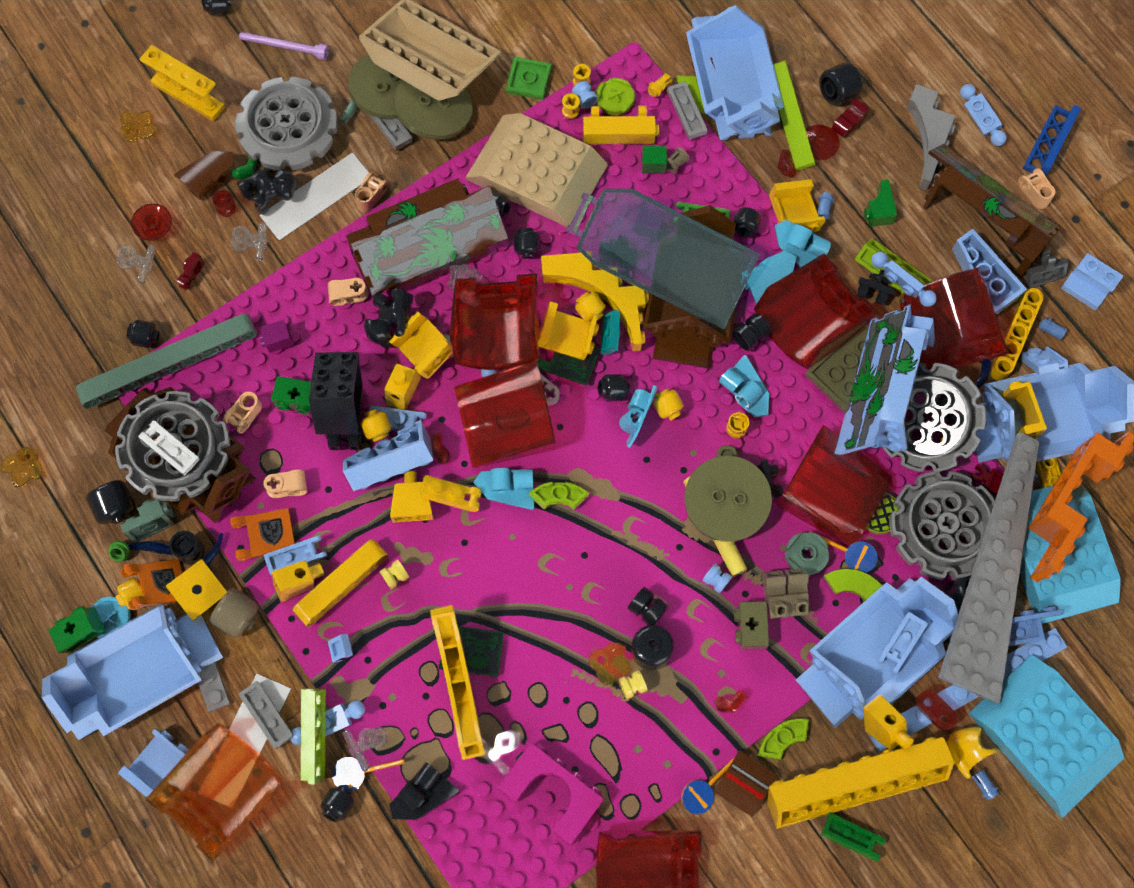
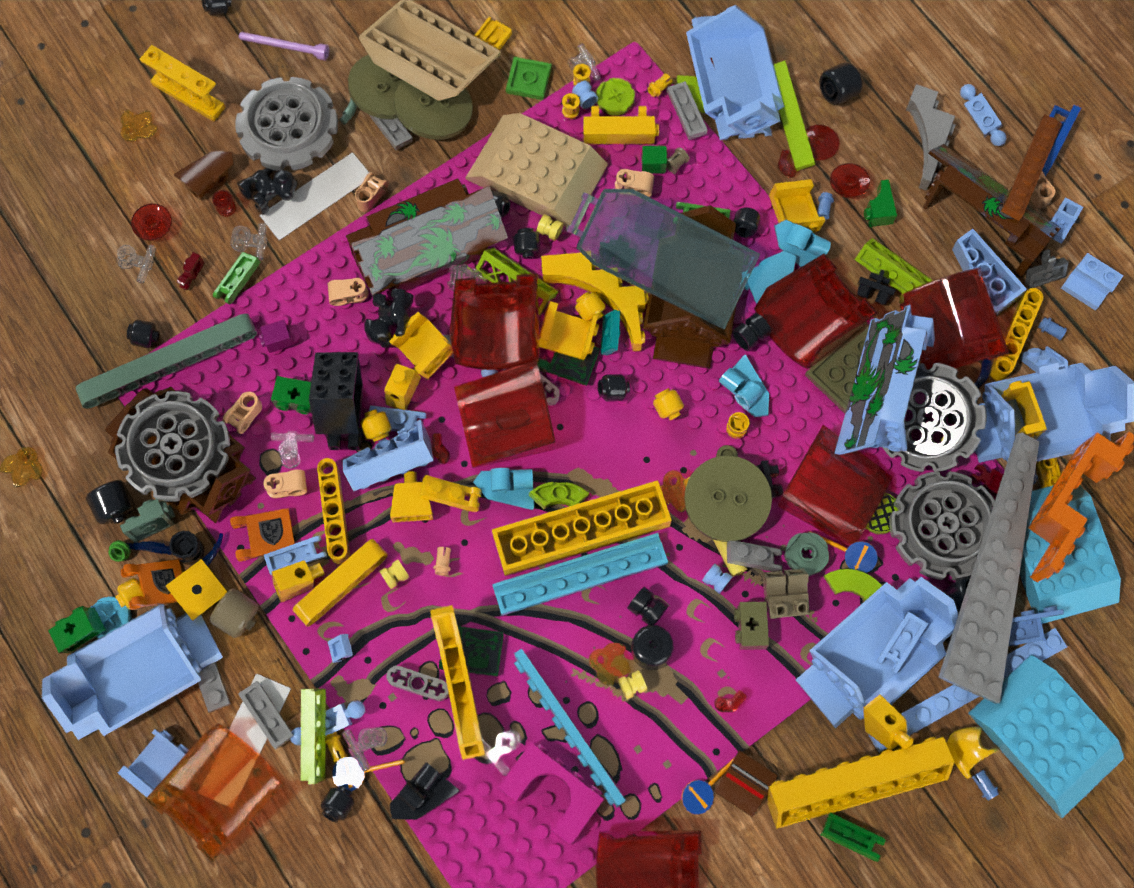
white plate [138,420,200,476] -> none
green arm [232,157,259,180] -> none
medium azure panel [619,385,657,448] -> none
lime tile [758,719,809,761] -> none
dark red leg [831,98,869,138] -> none
light blue plate [871,252,937,307] -> none
clear red plate [916,690,957,730] -> none
none -> bright green hinge [213,252,261,304]
none -> clear piece [271,431,314,468]
none -> yellow beam [317,458,350,564]
none -> yellow pin [325,732,347,762]
none -> light grey beam [387,666,449,701]
none -> light nougat pin [433,547,451,576]
none -> yellow plate [474,17,512,51]
none -> lime fence [474,247,558,315]
none -> yellow brick [492,480,672,576]
none -> medium azure plate [492,533,668,616]
none -> medium azure plate [514,648,626,808]
none -> light yellow wheel [537,214,564,241]
none -> clear piece [568,43,601,81]
none -> light nougat piece [615,169,654,198]
none -> clear yellow plate [660,470,689,512]
none -> light grey hinge [727,540,782,571]
none -> clear red dish [830,163,870,198]
none -> dark orange plate [1001,114,1062,221]
none -> light blue brick [1051,197,1083,243]

